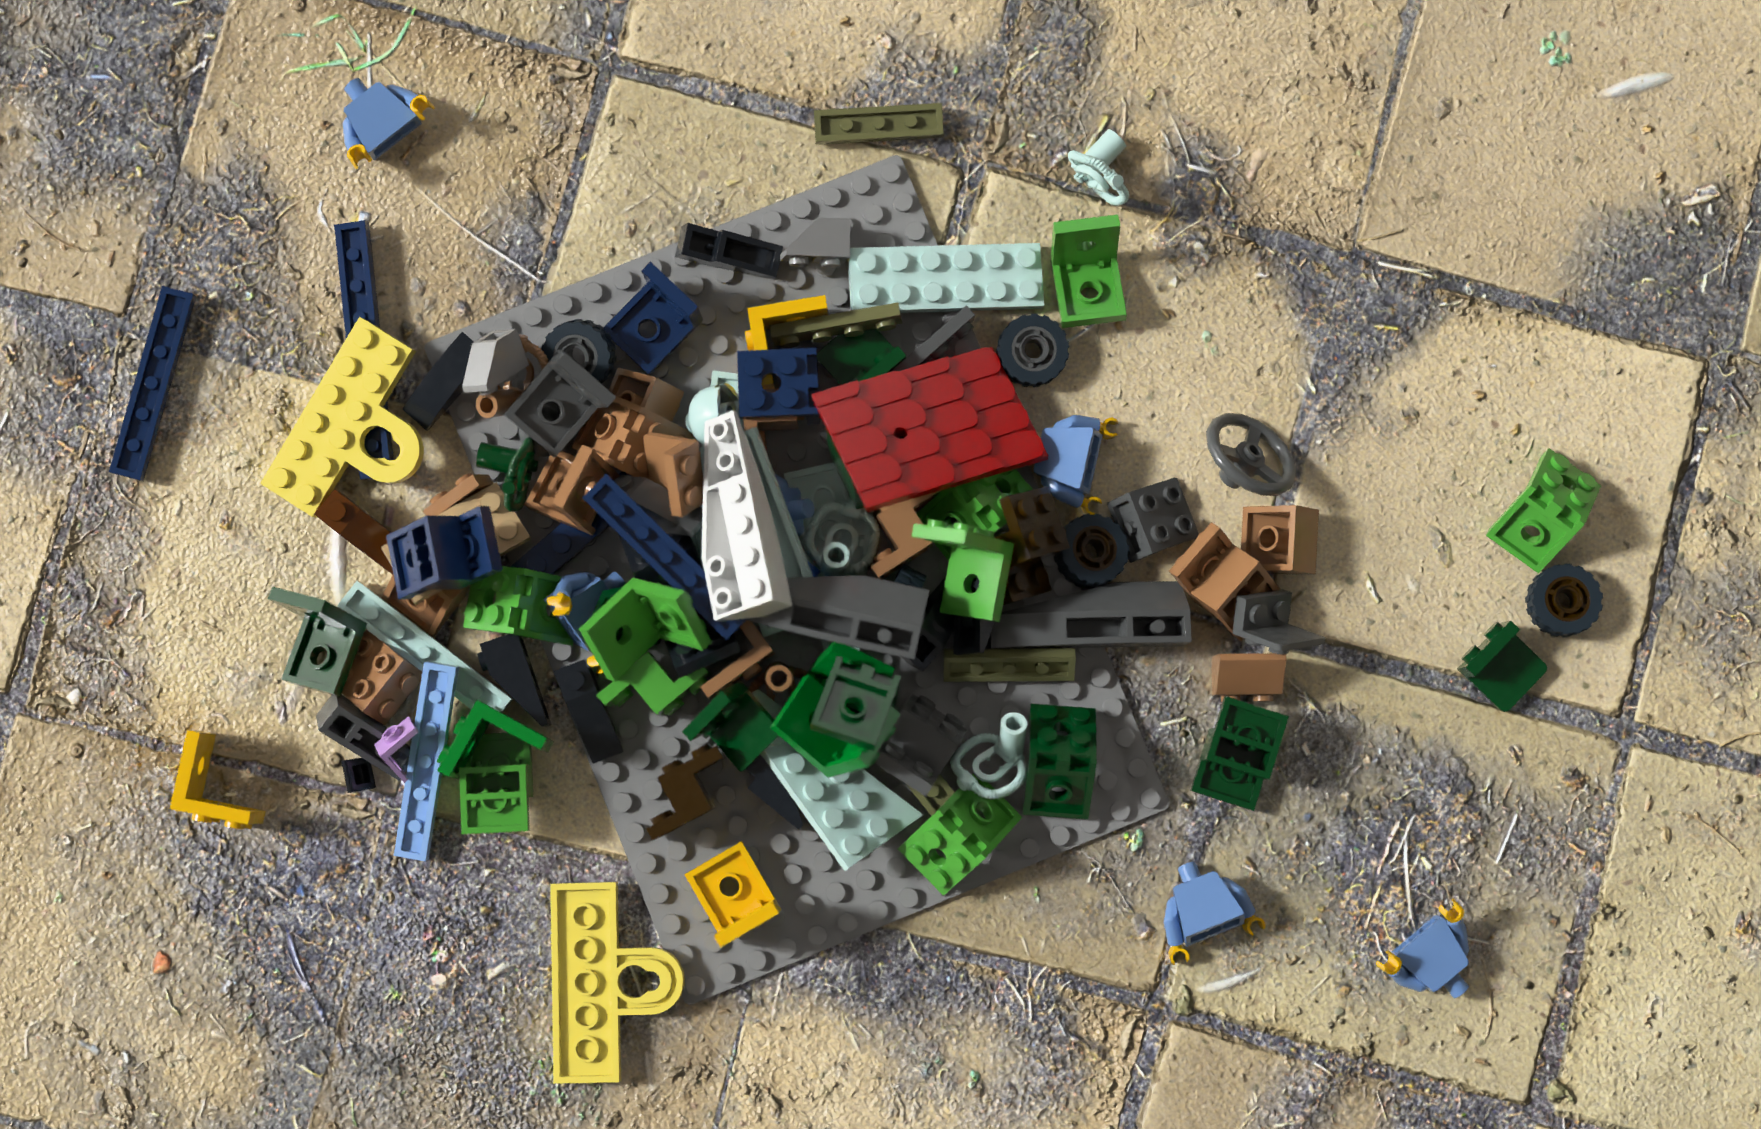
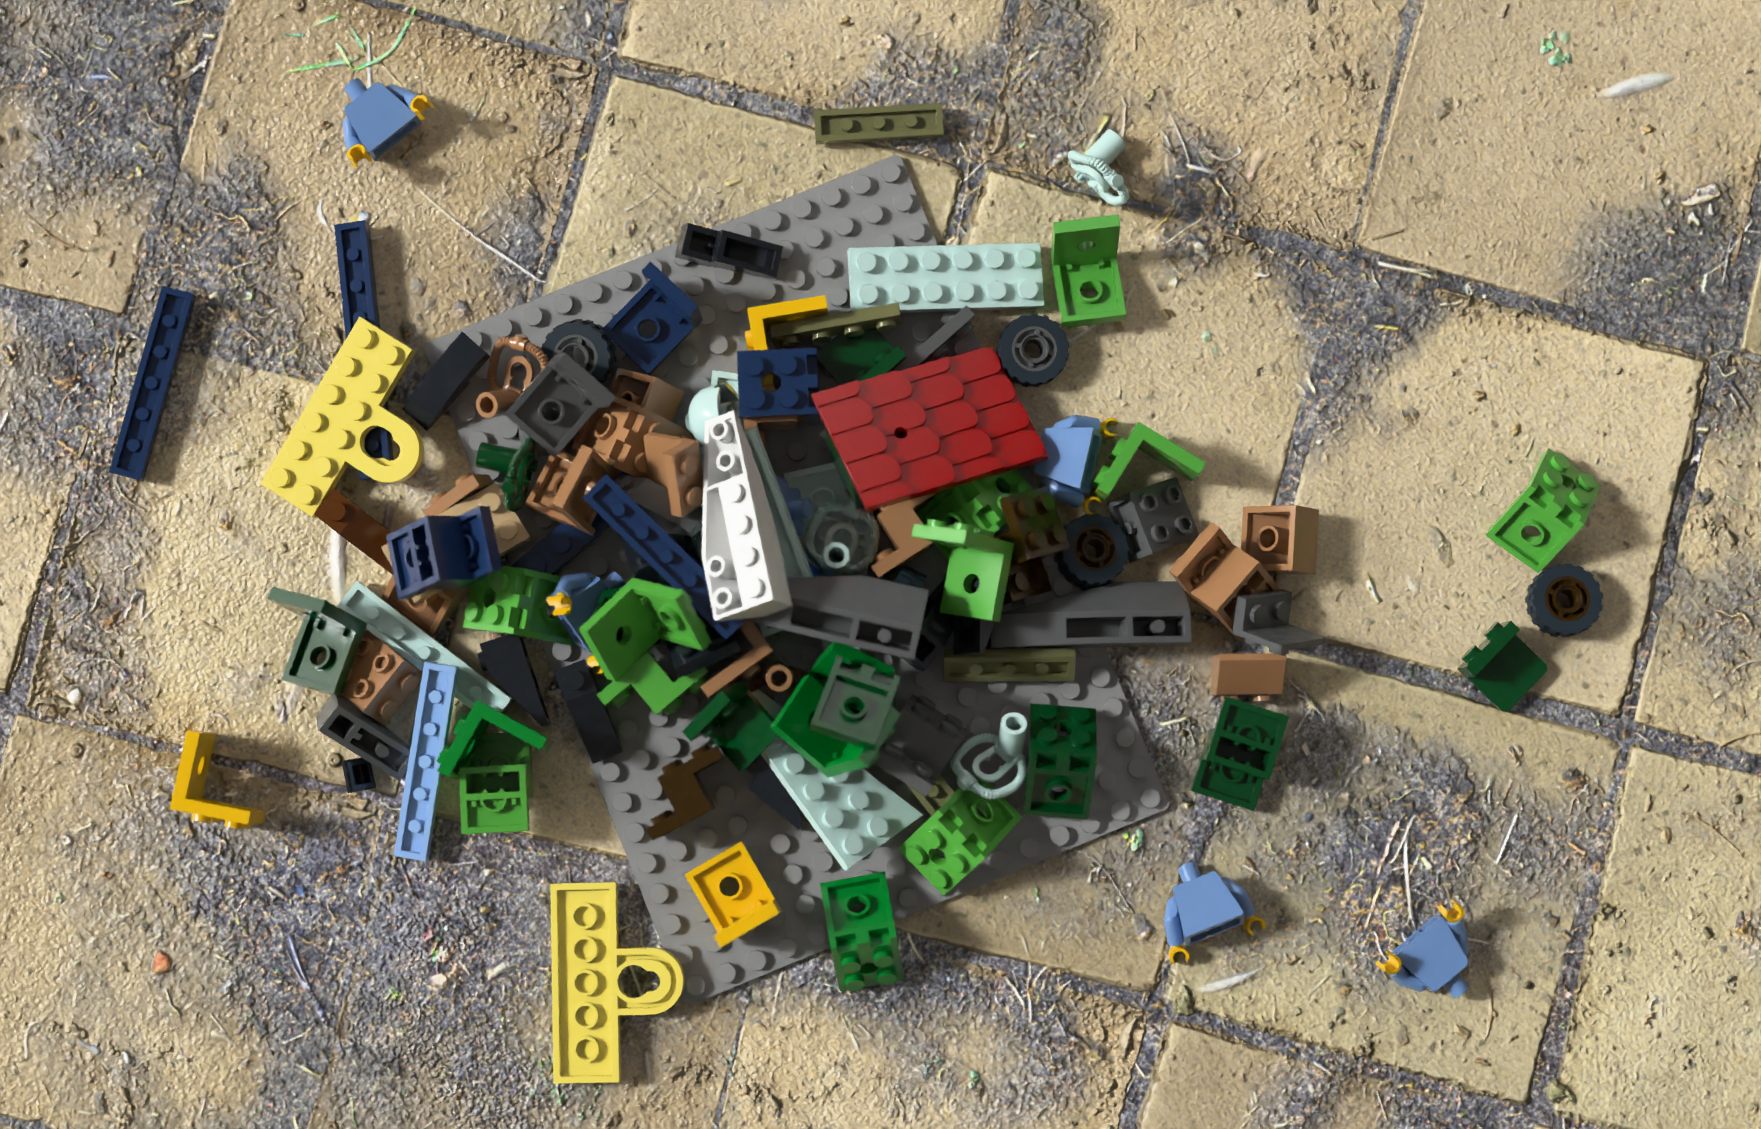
lavender bracket [374,716,419,783] -> none
light grey slope [462,329,529,395] -> none
light grey slope [780,217,850,268] -> none
dark grey piece [1206,413,1296,496] -> none
none -> green bracket [820,871,904,992]
none -> bright green bracket [1092,422,1206,502]

